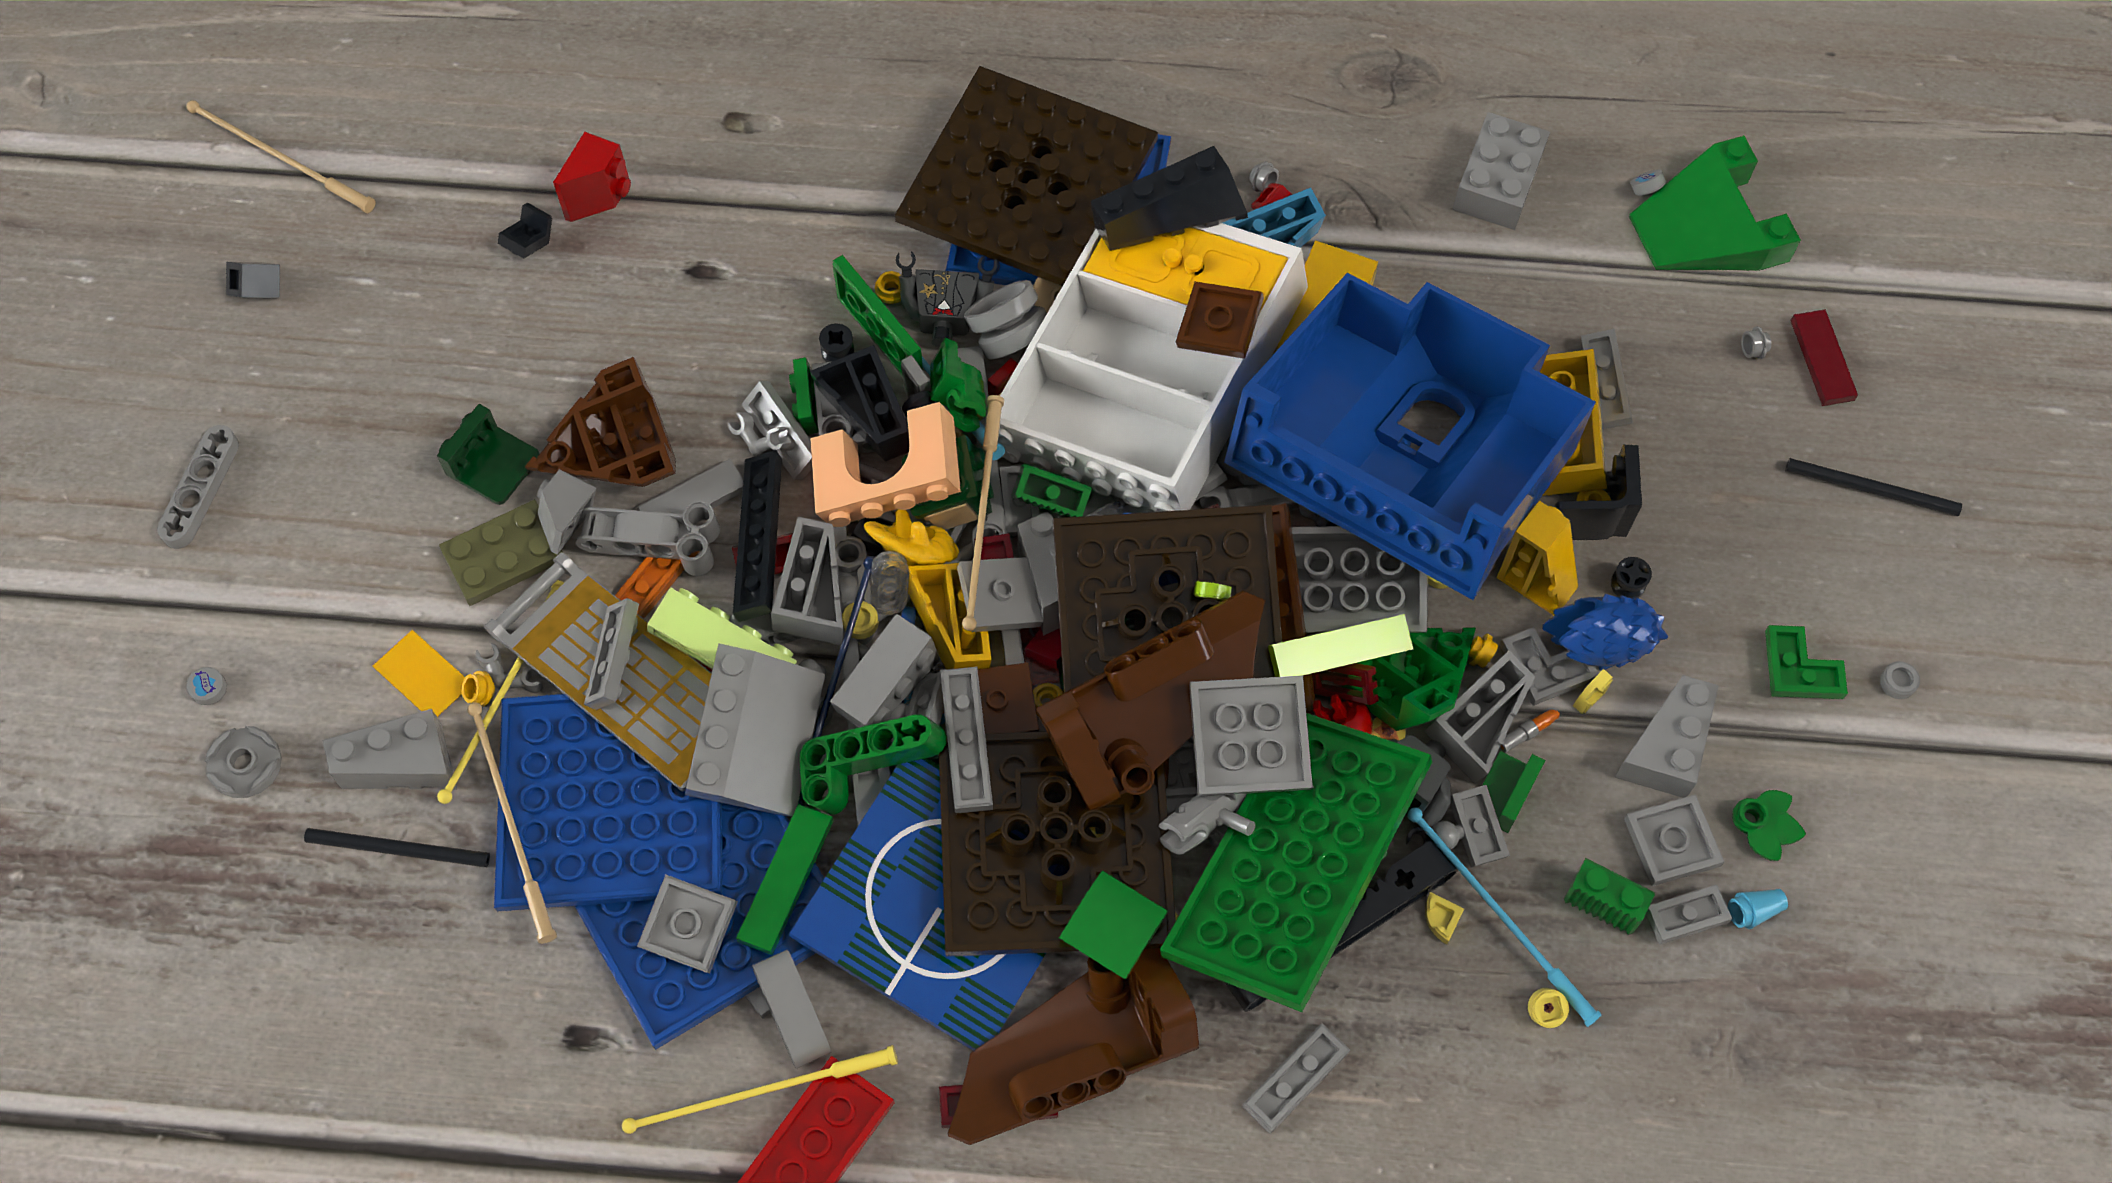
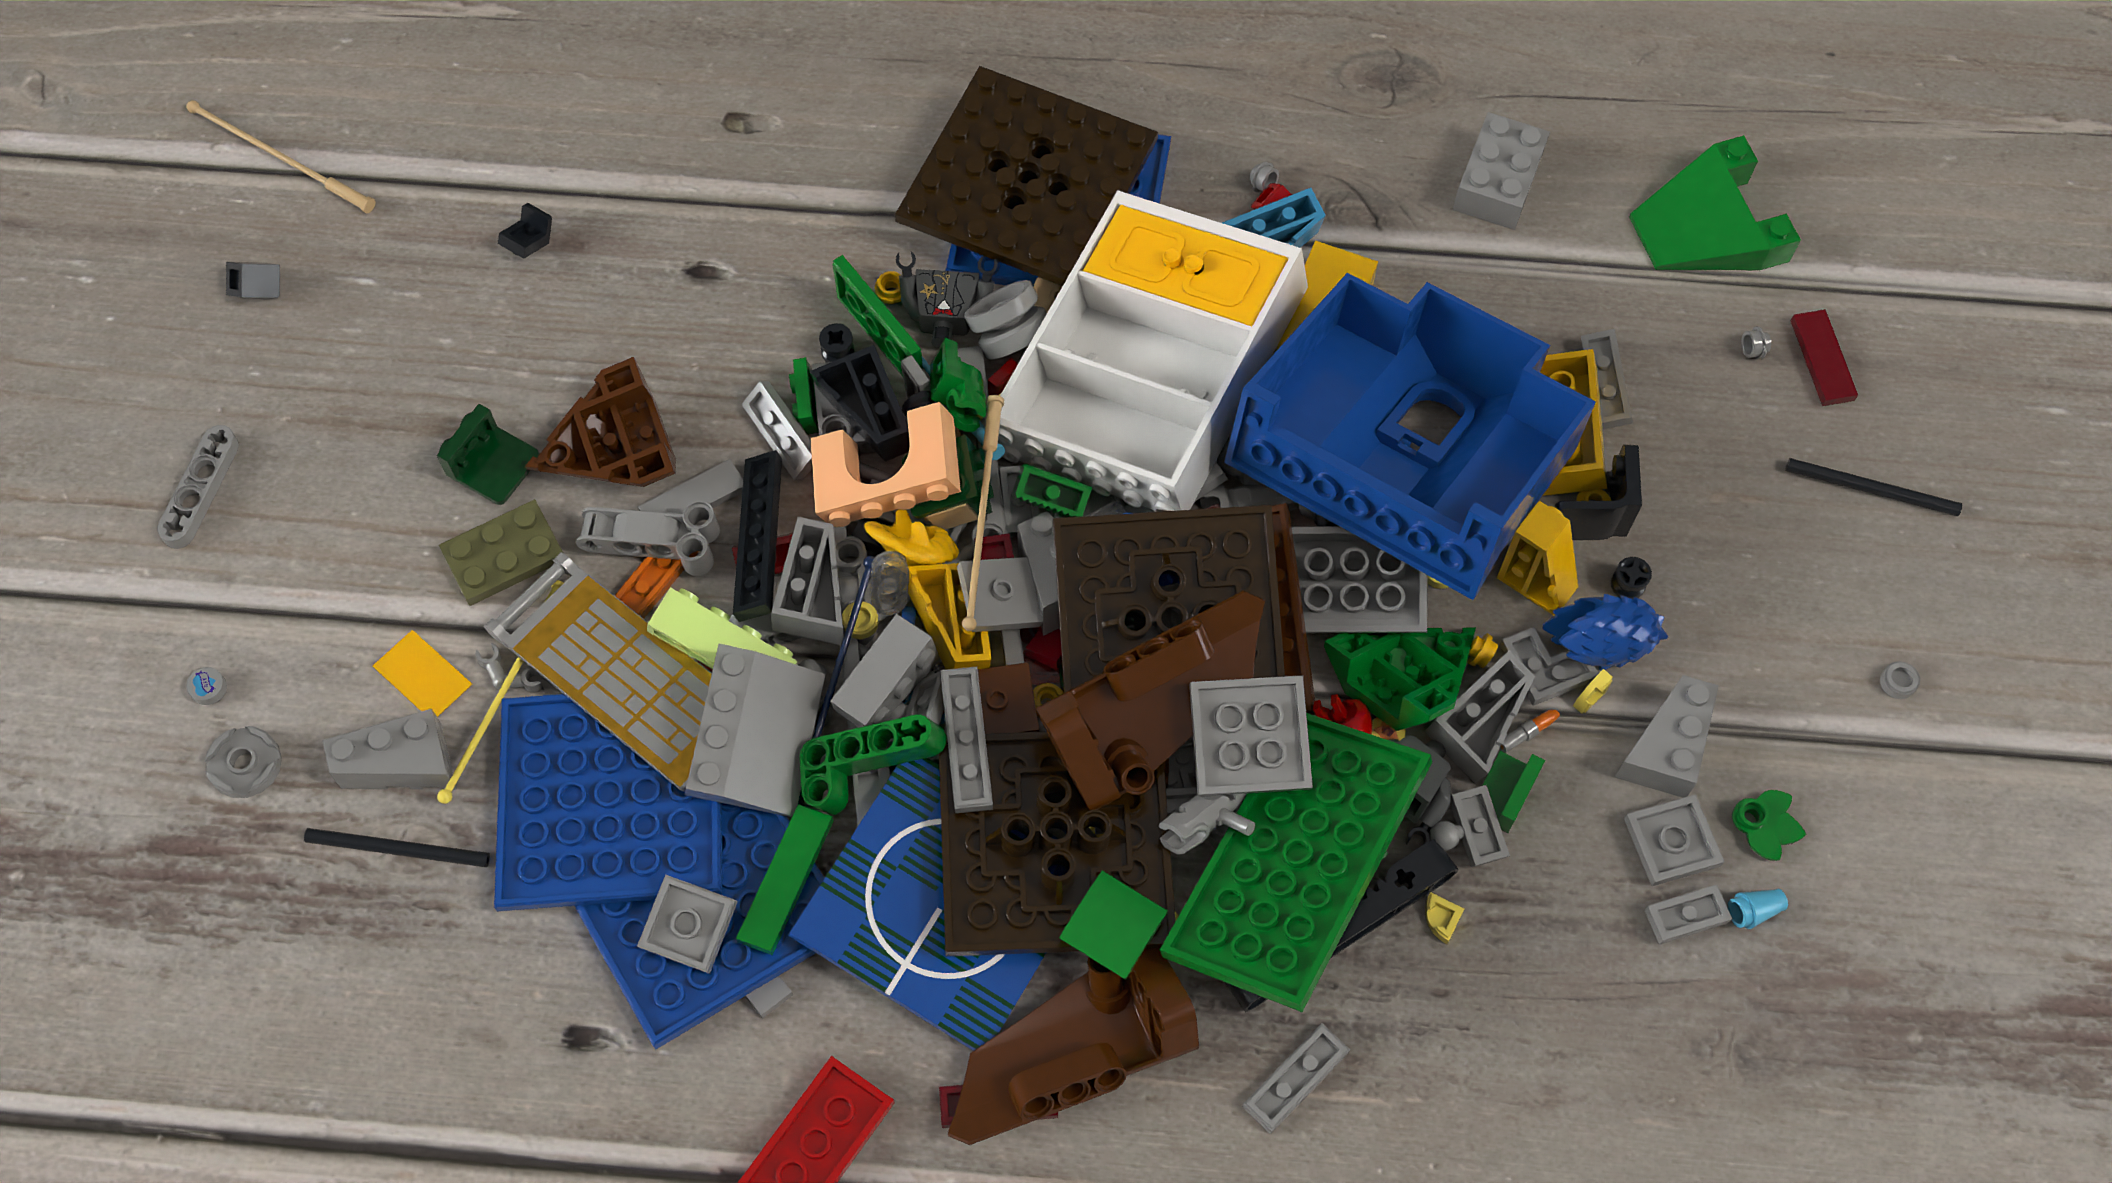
yellow plate [462,671,495,707] -> none
tan piece [467,702,557,944] -> none
light grey slope [537,469,596,555] -> none
red slope [553,132,631,222] -> none
light grey plate [584,598,639,710] -> none
light yellow piece [622,1045,898,1134] -> none
light grey arm [728,412,791,455] -> none
light grey beam [752,950,831,1069] -> none
black wedge [1090,146,1248,251] -> none
reddish brown plate [1176,281,1264,359] -> none
lime tile [1193,581,1232,602] -> none
tile [1268,614,1413,677] -> none
dark red tile [1312,663,1379,705] -> none
medium azure piece [1408,808,1602,1027] -> none
light yellow tile [1528,988,1569,1028] -> none
green brick [1564,858,1655,935] -> none
light grey tile [1630,170,1666,196] -> none
green plate [1765,625,1848,699] -> none

